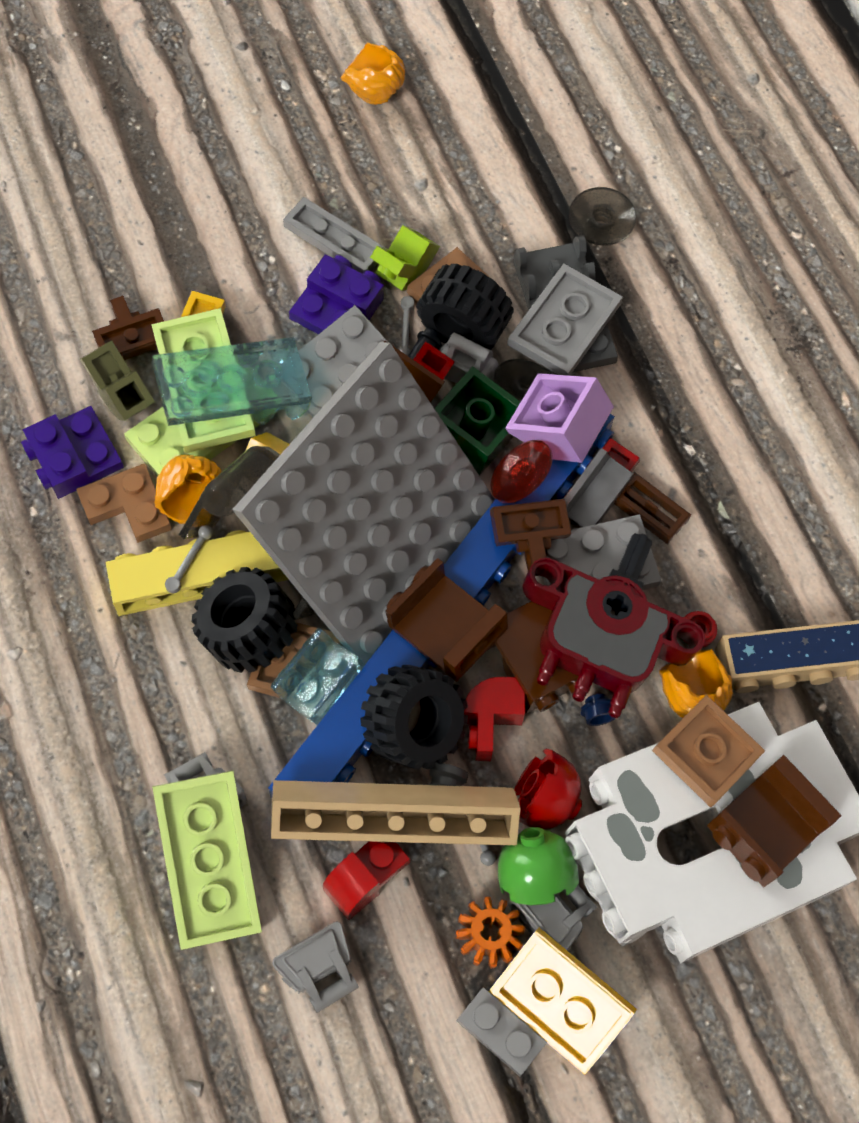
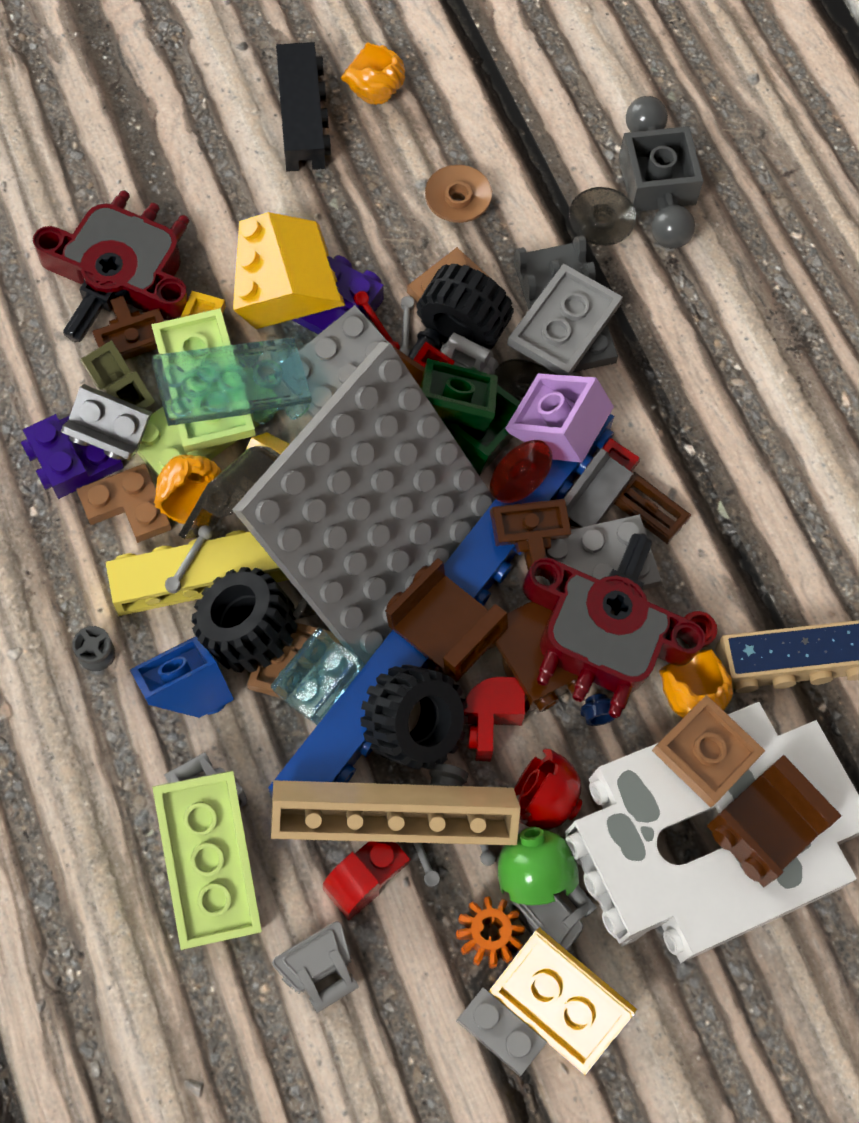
light grey plate [283,197,385,274] -> none
lime brick [370,225,440,291] -> none
none -> piece [33,190,190,343]
none -> flat silver bracket [61,384,152,460]
none -> dark grey wheel [72,626,115,671]
none -> blue slope [130,636,234,718]
none -> yellow wedge [233,212,345,329]
none -> black brick [276,42,331,172]
none -> red hinge [353,291,401,350]
none -> light grey hinge [413,843,440,887]
none -> dark green slope [420,358,498,431]
none -> medium nougat dish [425,165,492,223]
none -> dark grey brick [619,96,703,249]

